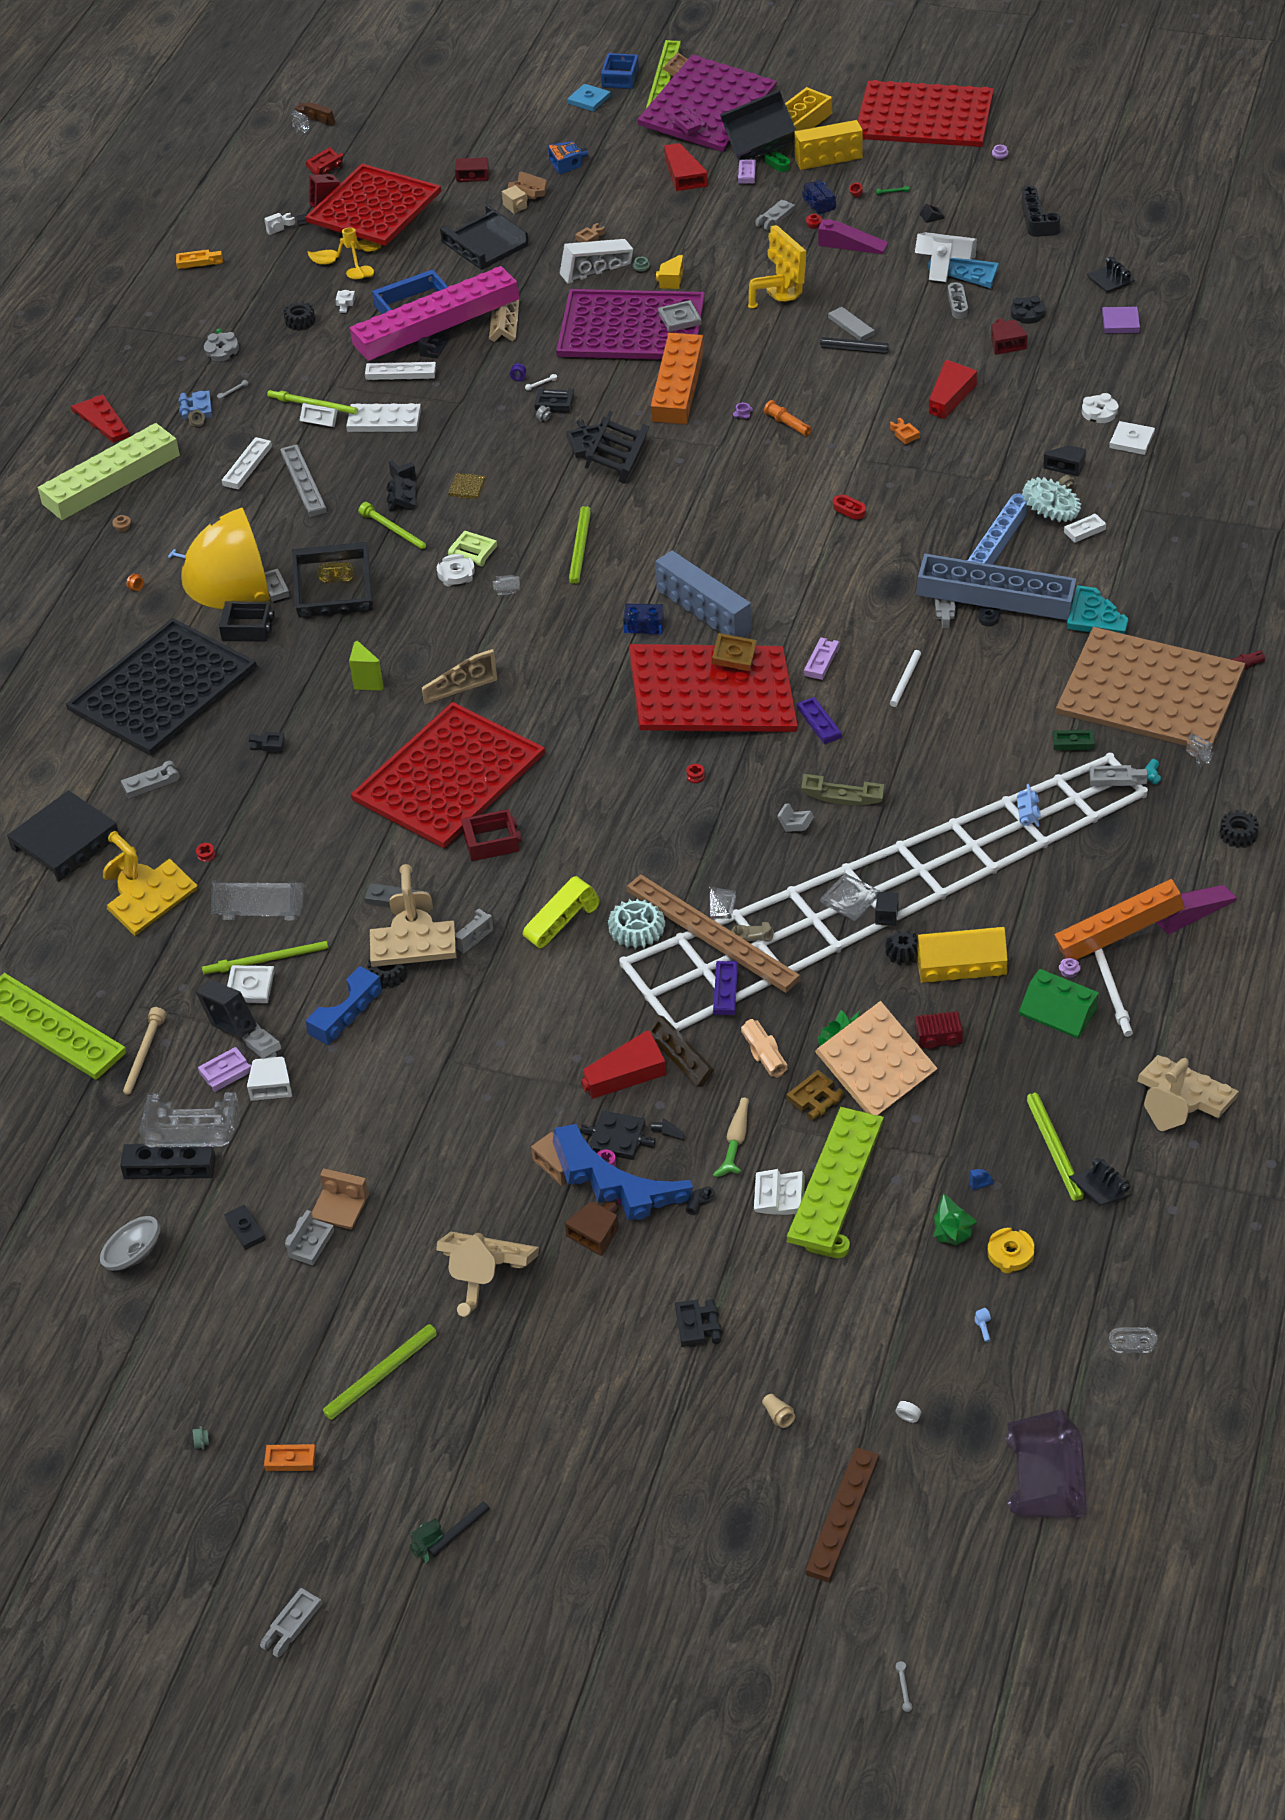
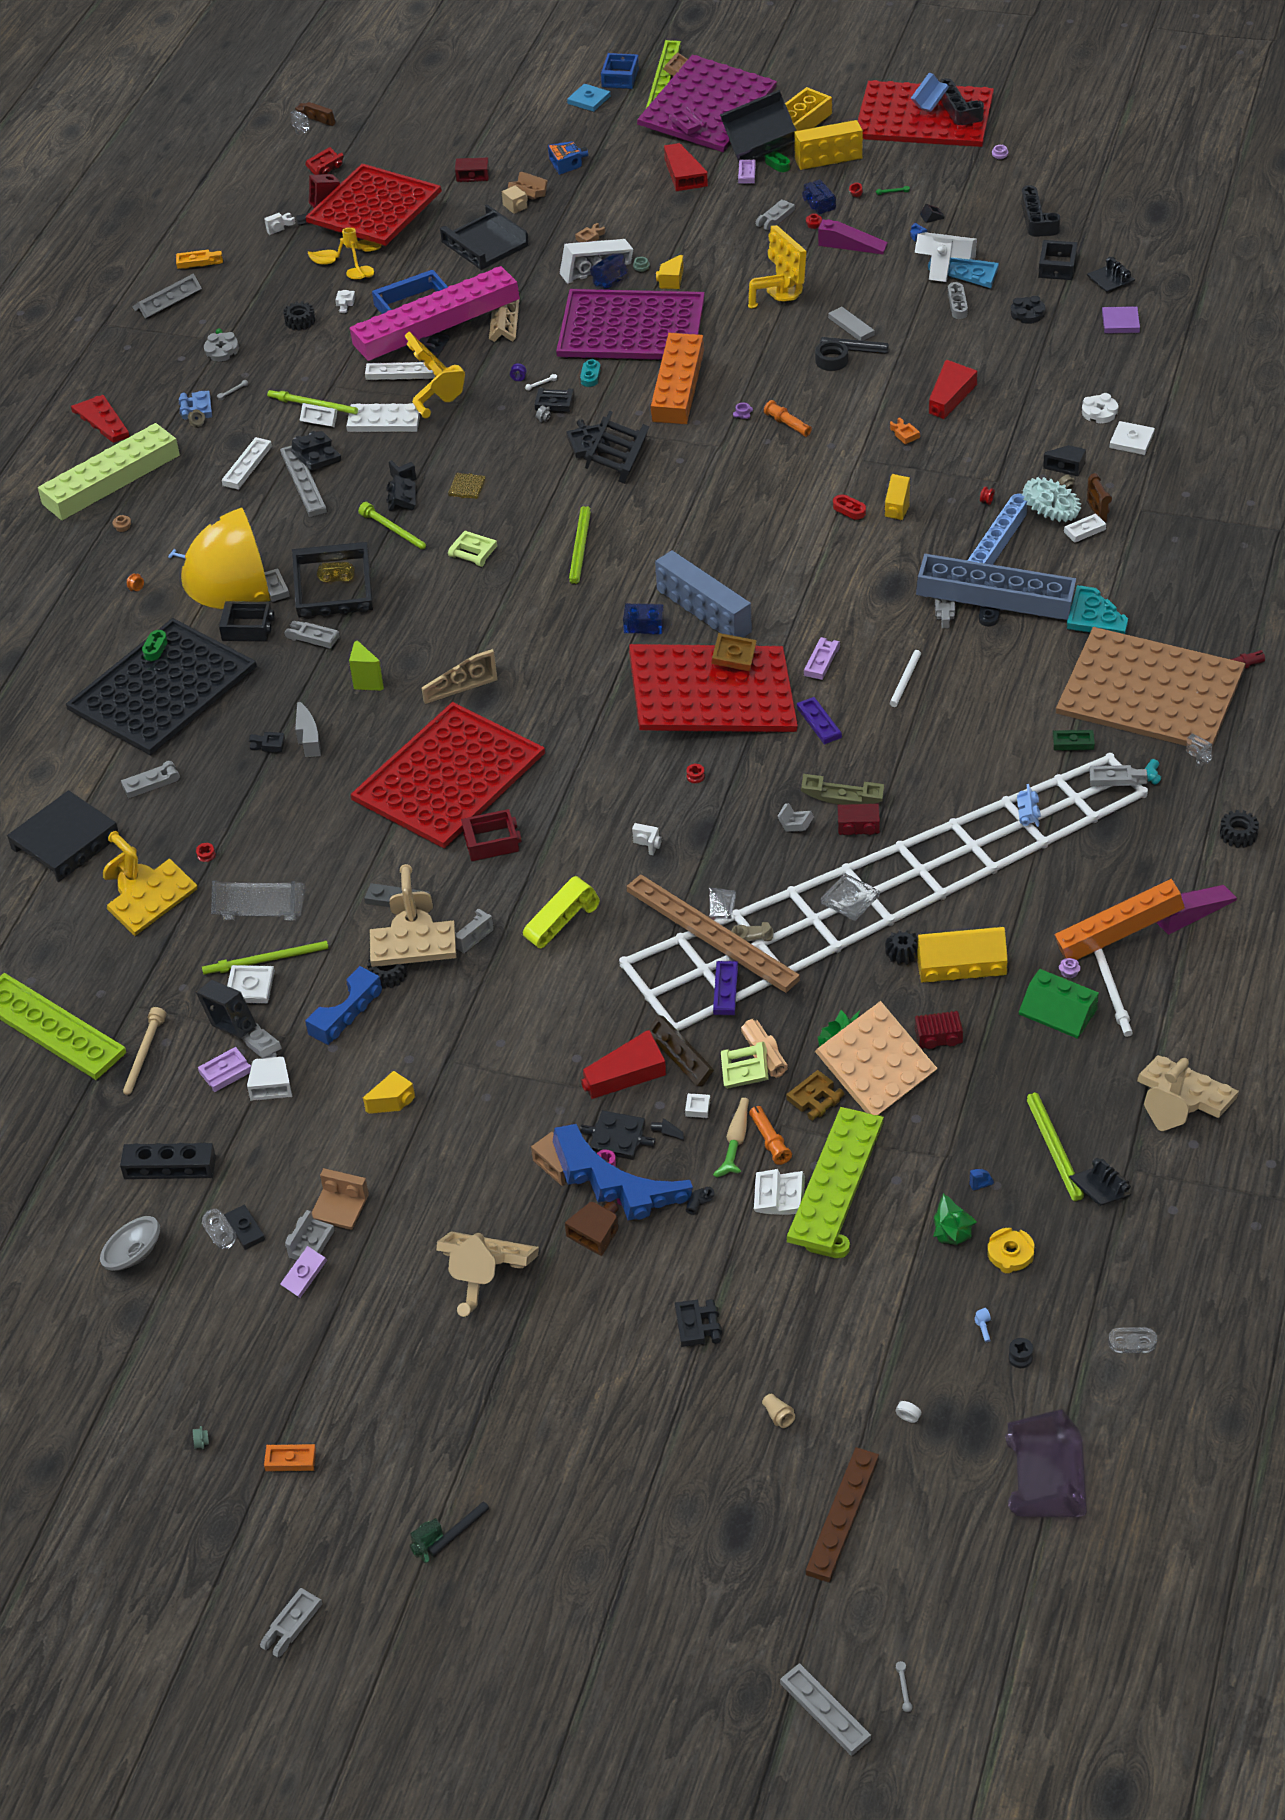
clear windscreen [139,1092,241,1147] -> none
lime axle [323,1324,437,1420] -> none
white plate [437,554,475,586] -> none
clear brick [493,574,520,595] -> none
light aqua gear [608,898,665,950] -> none
light grey tile [658,300,702,332] -> none
black brick [875,892,899,926] -> none
dark red torso [991,318,1028,355] -> none
none -> light grey fence [132,273,202,318]
none -> green beam [142,630,168,661]
none -> clear plate [202,1209,237,1249]
none -> lavender plate [281,1246,327,1298]
none -> light grey hinge [284,621,340,648]
none -> black plate [291,431,341,470]
none -> light grey slope [295,702,321,757]
none -> yellow slope [363,1071,415,1114]
none -> yellow plate [405,331,465,418]
none -> teal plate [580,359,601,387]
none -> clear blue brick [590,254,628,288]
none -> white bracket [632,823,661,855]
none -> white plate [685,1093,710,1118]
none -> yellowish green plate [721,1042,769,1089]
none -> orange pin [749,1106,792,1165]
none -> light grey plate [780,1663,871,1756]
none -> black tyre [815,340,848,371]
none -> dark red brick [838,804,880,835]
none -> yellow slope [885,474,910,520]
none -> blue tile [910,223,927,241]
none -> medium blue panel [911,73,949,112]
none -> black beam [939,78,984,125]
none -> red bush [980,487,995,505]
none -> black wheel [1008,1338,1033,1369]
none -> black window [1038,240,1078,280]
none -> reddish brown plate [1087,473,1112,522]

